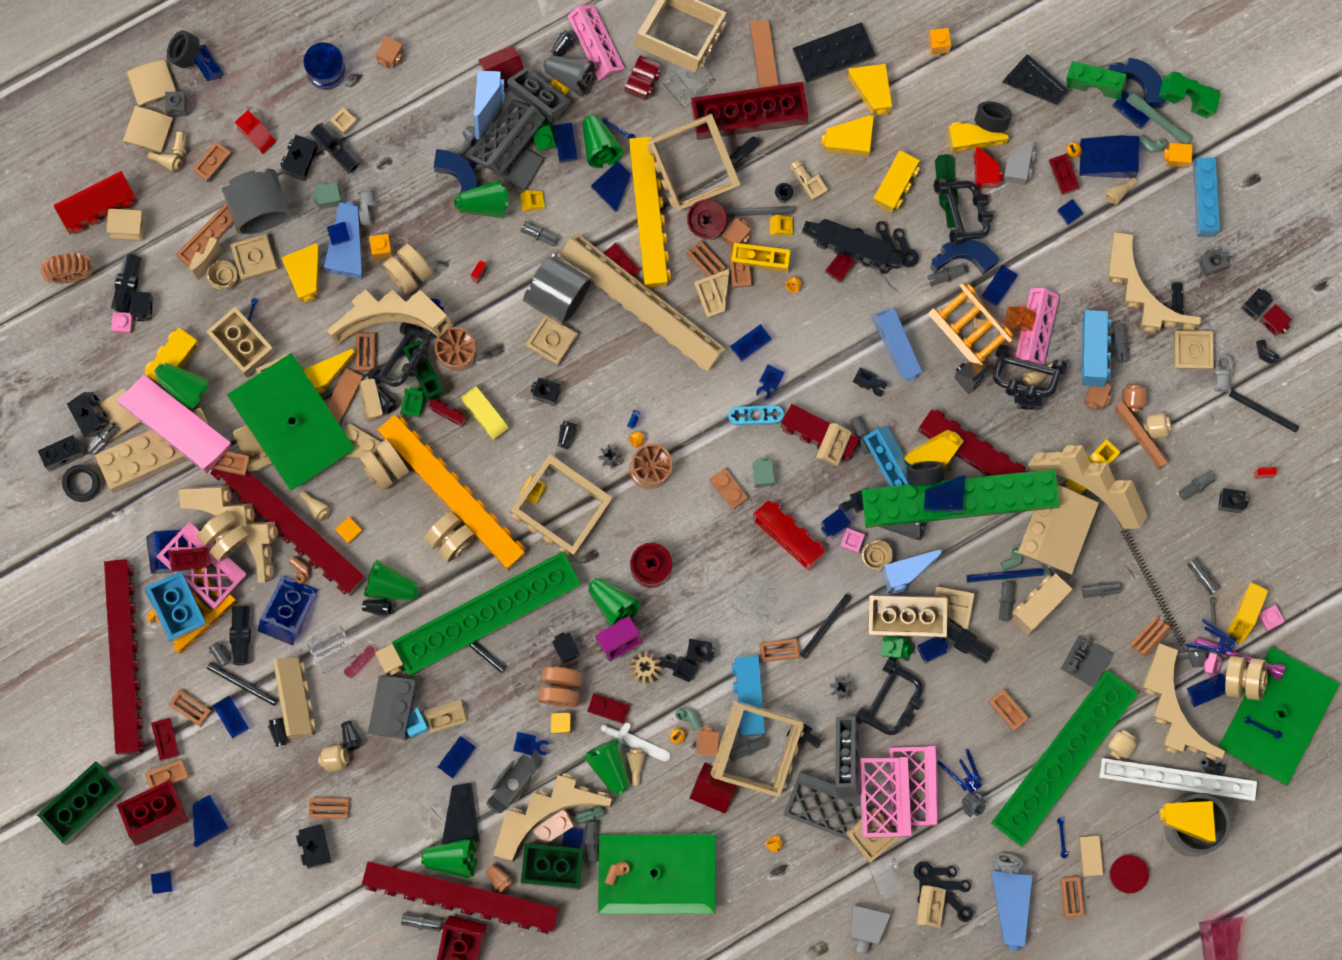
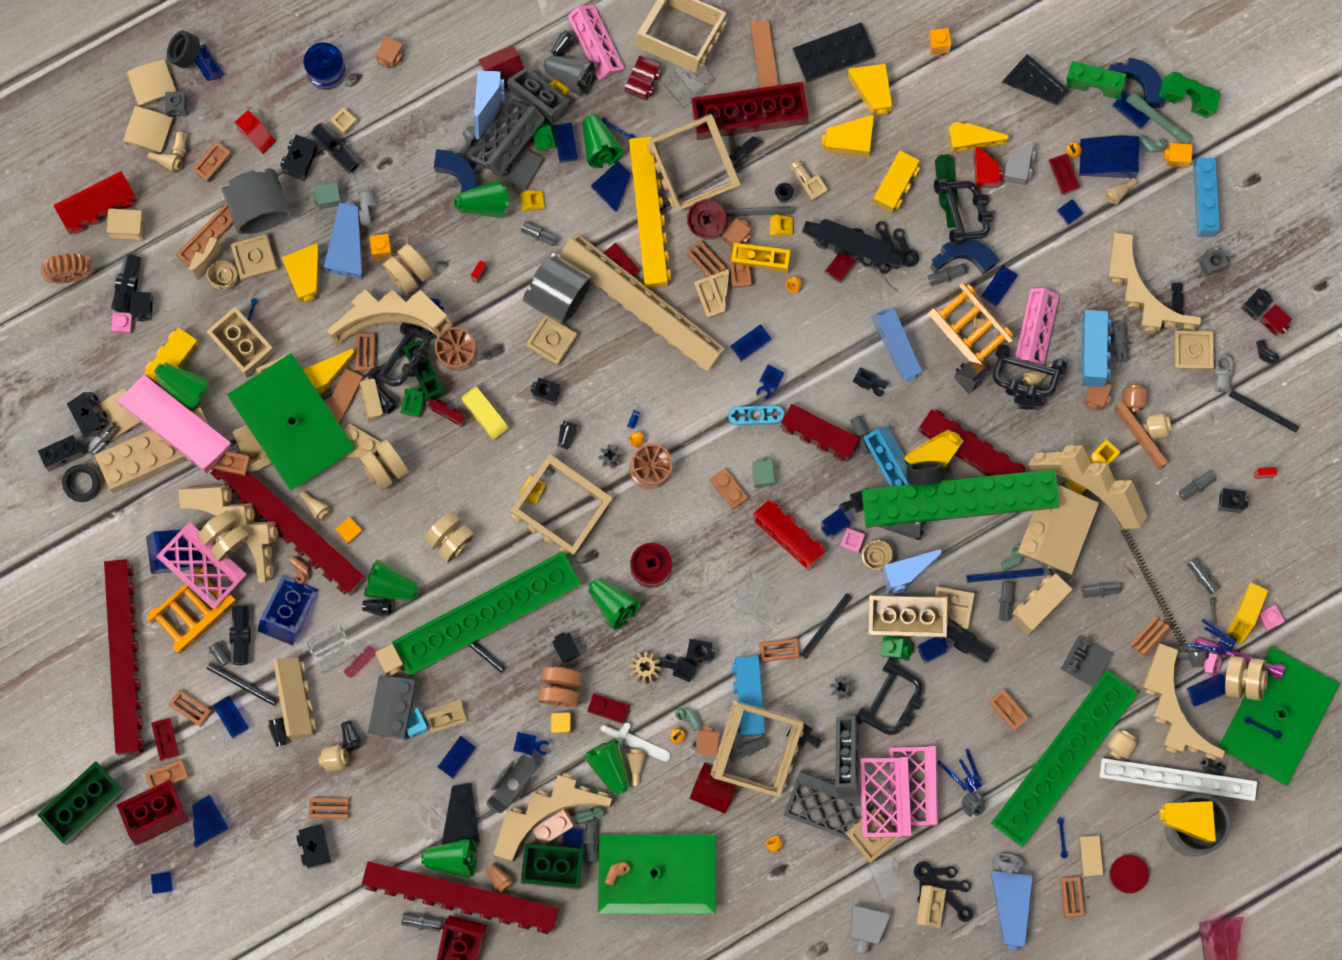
dark azure slope [145,571,206,643] -> none
dark red plate [168,547,211,572] -> none
clear blue tile [327,222,351,246] -> none
light orange brick [378,414,525,571] -> none
magenta slope [595,616,643,662] -> none
tan slope [816,423,852,467] -> none
clear blue wing [924,475,966,513] -> none
black tyre [974,101,1012,133] -> none
clear orange brick [1003,307,1037,331] -> none

